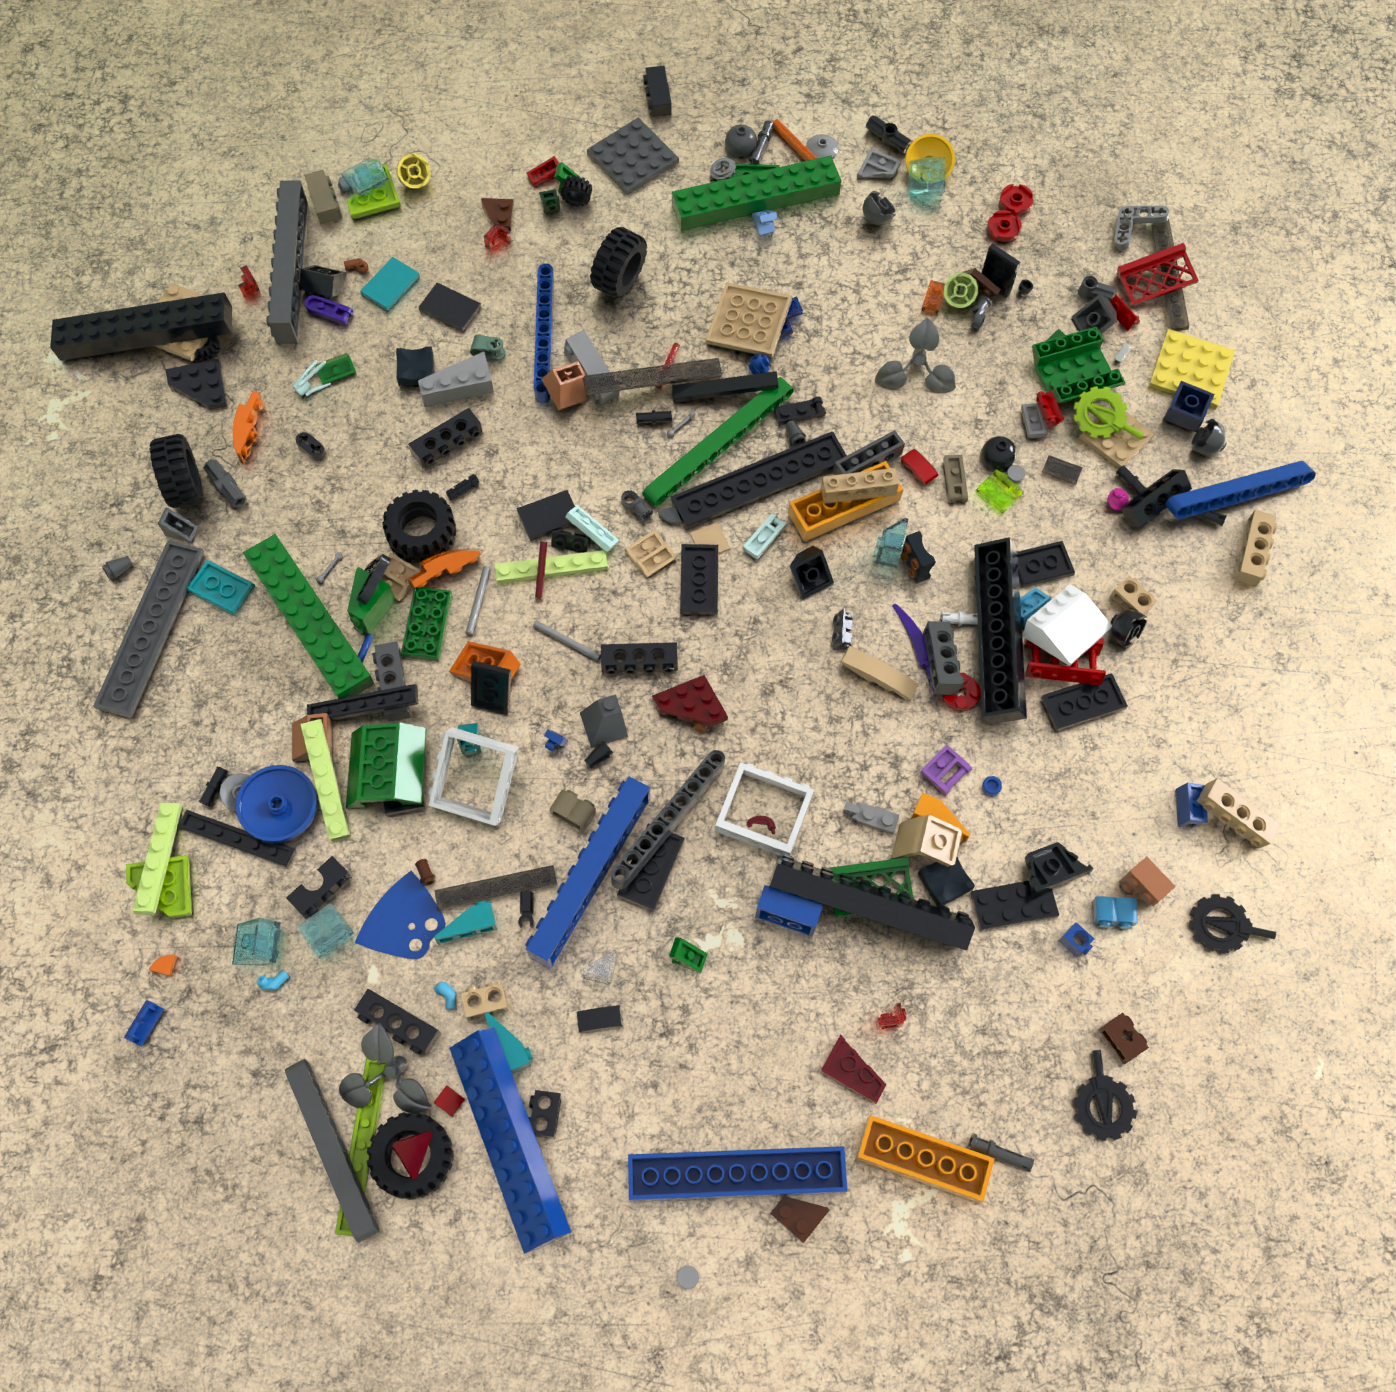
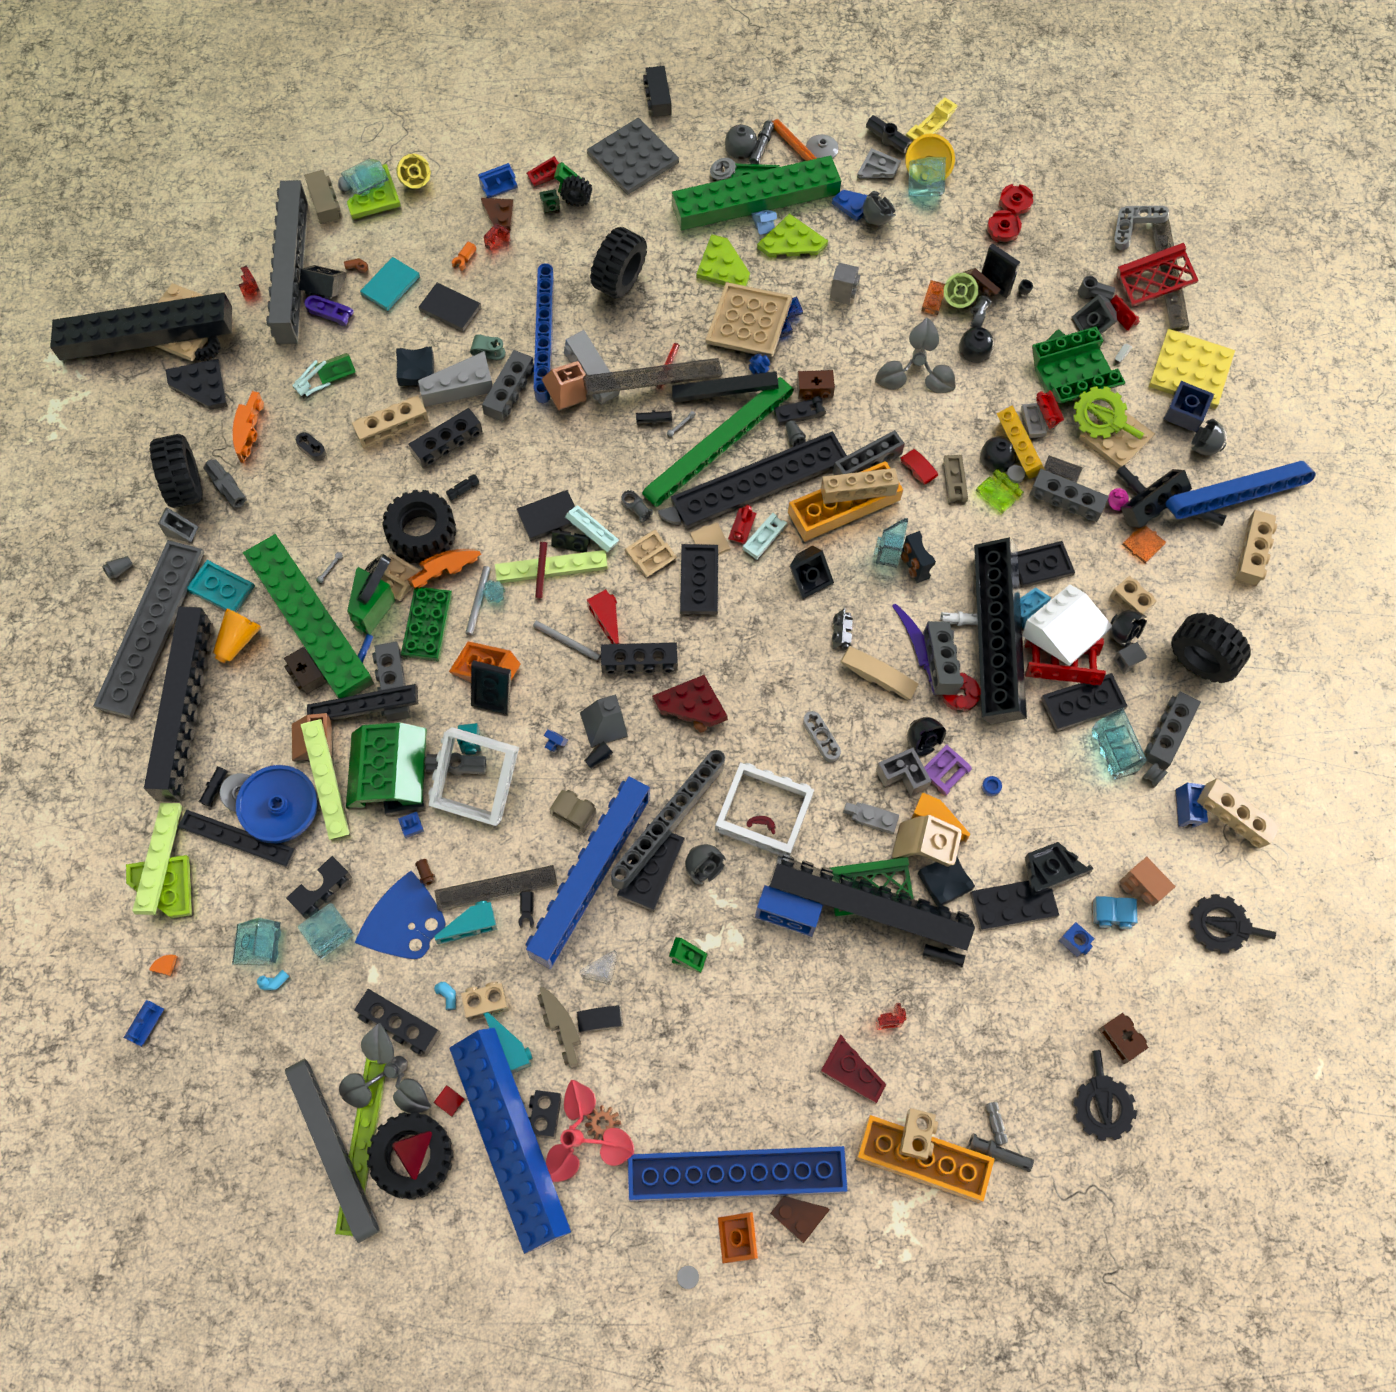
none -> black brick [144,606,214,802]
none -> light orange cone [213,608,261,663]
none -> dark brown brick [284,646,326,695]
none -> tan brick [351,395,429,448]
none -> blue tile [398,812,424,838]
none -> dark grey piece [425,752,486,776]
none -> orange bar [452,241,477,271]
none -> blue hinge [478,163,518,198]
none -> dark grey brick [482,350,534,422]
none -> clear light blue gear [482,580,506,603]
none -> dark tan slope [537,987,581,1069]
none -> coral plant [546,1080,634,1182]
none -> nougat gear [585,1105,621,1141]
none -> red slope [587,589,619,644]
none -> dark grey cylinder [685,844,726,884]
none -> lime plate [696,234,750,286]
none -> orange slope [718,1212,758,1263]
none -> red hinge [728,505,757,544]
none -> lime plate [757,213,828,257]
none -> reddish brown brick [797,370,835,400]
none -> light grey beam [803,711,841,763]
none -> flat silver brick [829,263,861,305]
none -> blue wing [831,190,868,222]
none -> flat silver brick [876,748,932,796]
none -> tan brick [899,1108,938,1160]
none -> light yellow slope [906,97,958,141]
none -> black cylinder [907,717,946,756]
none -> black pin [923,944,966,968]
none -> black cylinder [959,327,994,363]
none -> light grey axle [986,1102,1008,1145]
none -> yellow brick [996,405,1045,480]
none -> dark grey brick [1029,469,1109,522]
none -> clear light blue slope [1092,708,1147,780]
none -> dark grey panel [1114,642,1147,674]
none -> clear orange piece [1122,525,1166,564]
none -> dark grey wheel [1143,762,1168,787]
none -> dark grey brick [1144,691,1201,770]
none -> black tyre [1171,613,1251,683]

